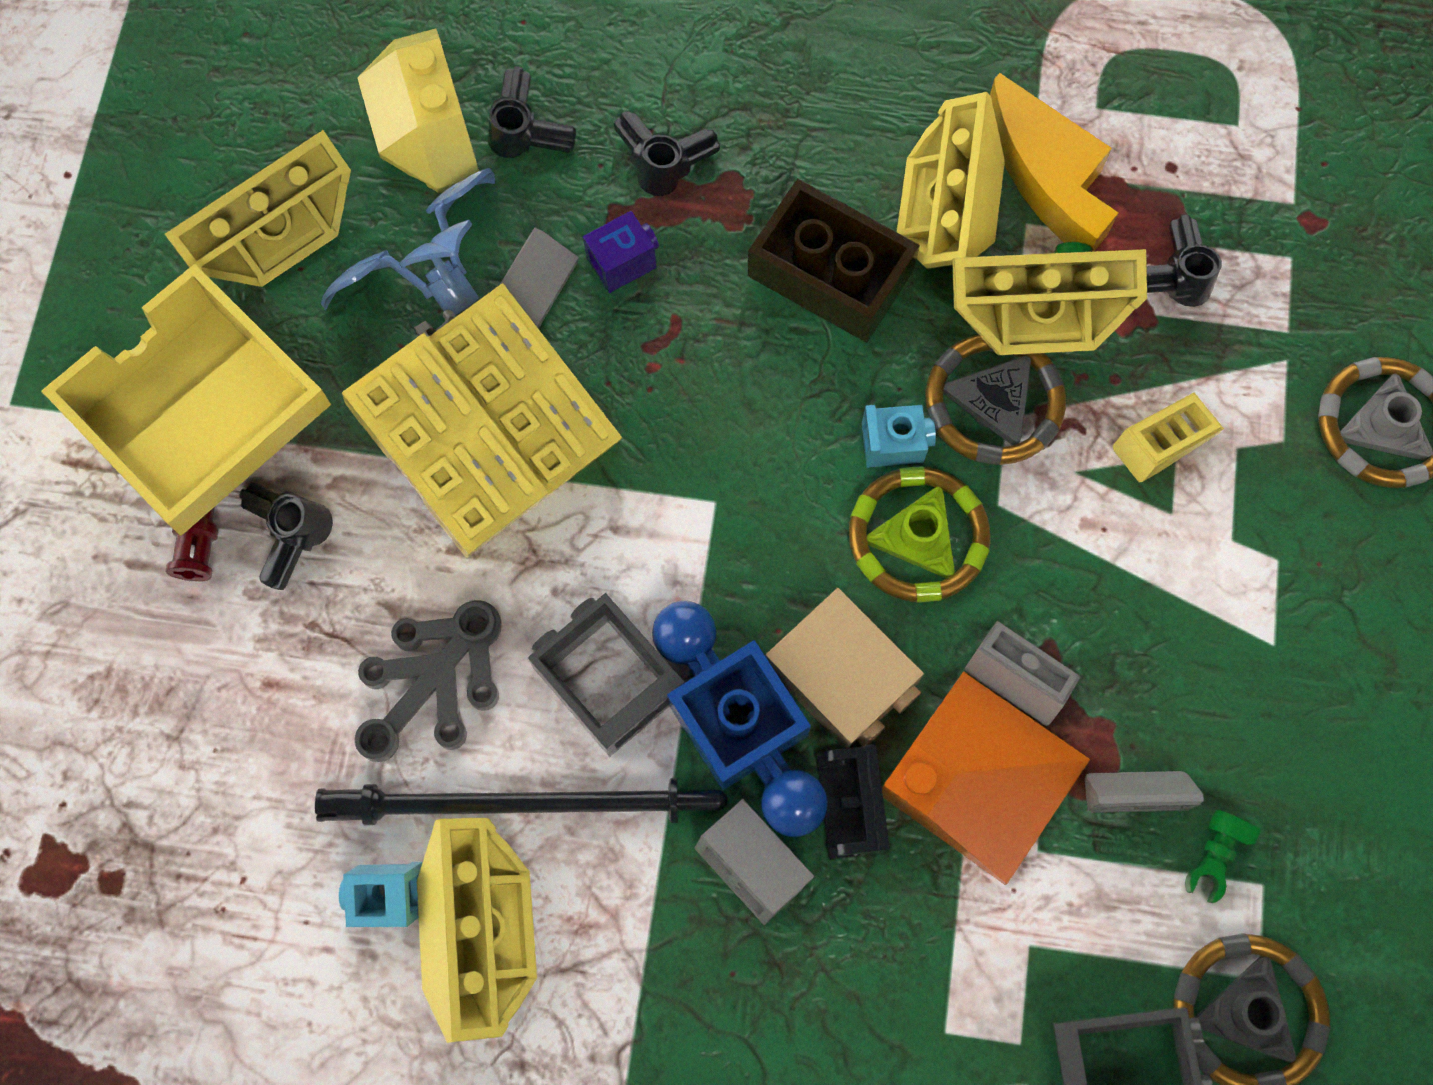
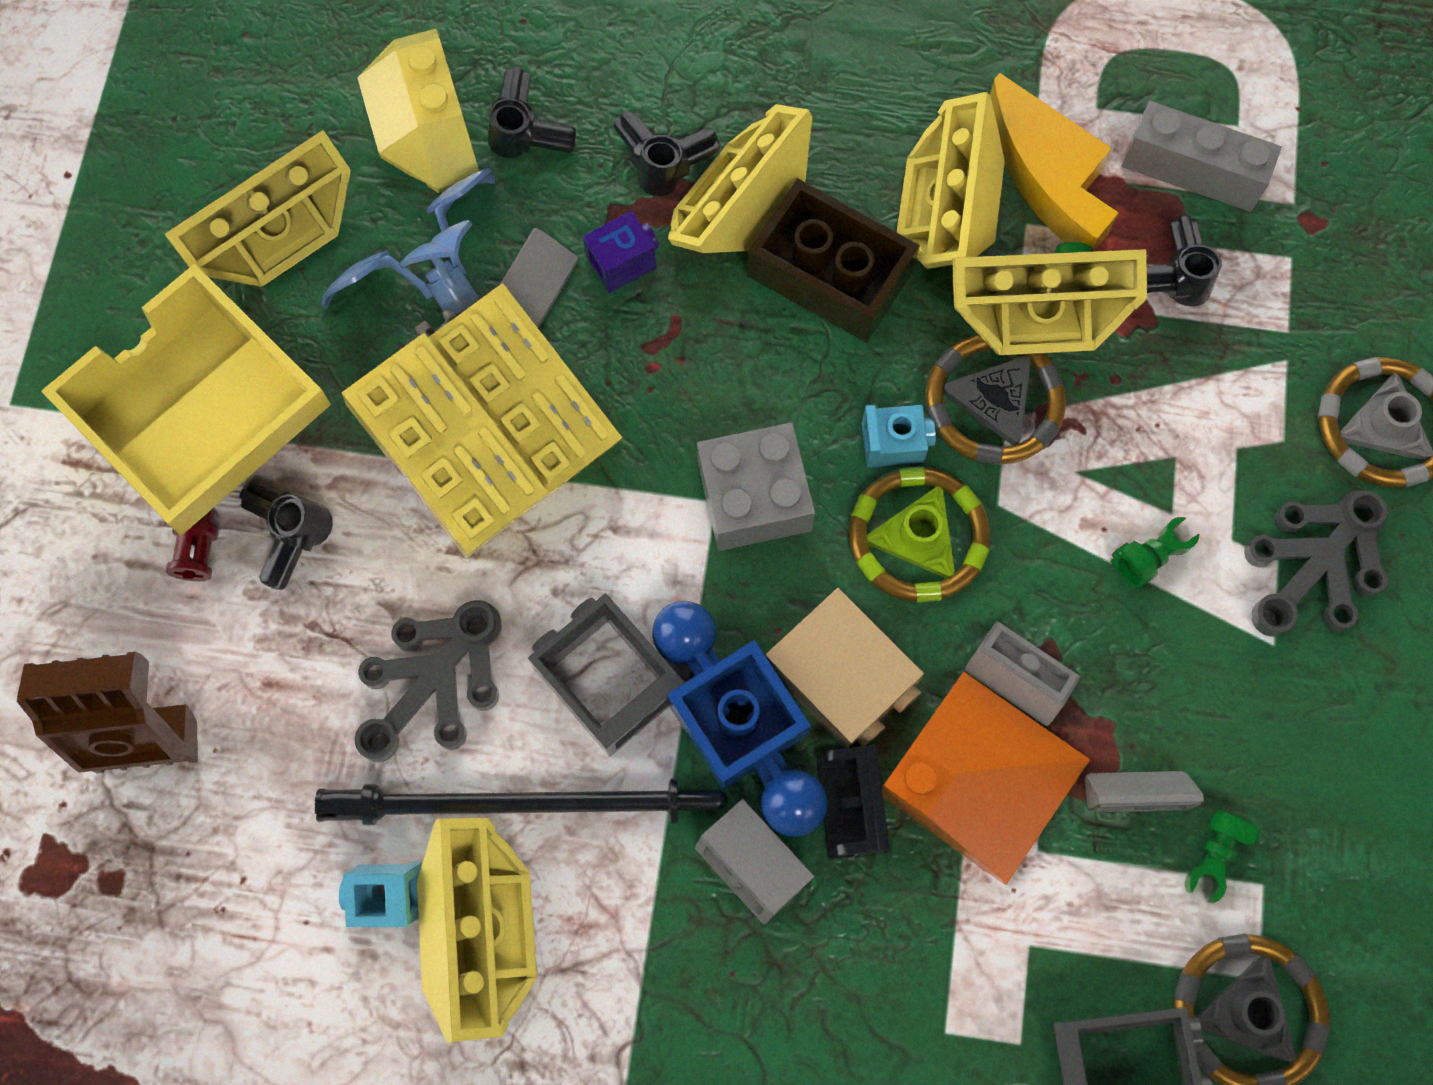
light yellow slope [1113,392,1224,482] -> none
none -> reddish brown plate [16,651,198,774]
none -> light yellow wedge [668,104,812,253]
none -> light grey brick [696,422,815,551]
none -> green piece [1110,517,1200,588]
none -> light grey brick [1121,101,1282,212]
none -> dark grey plant [1244,490,1388,637]

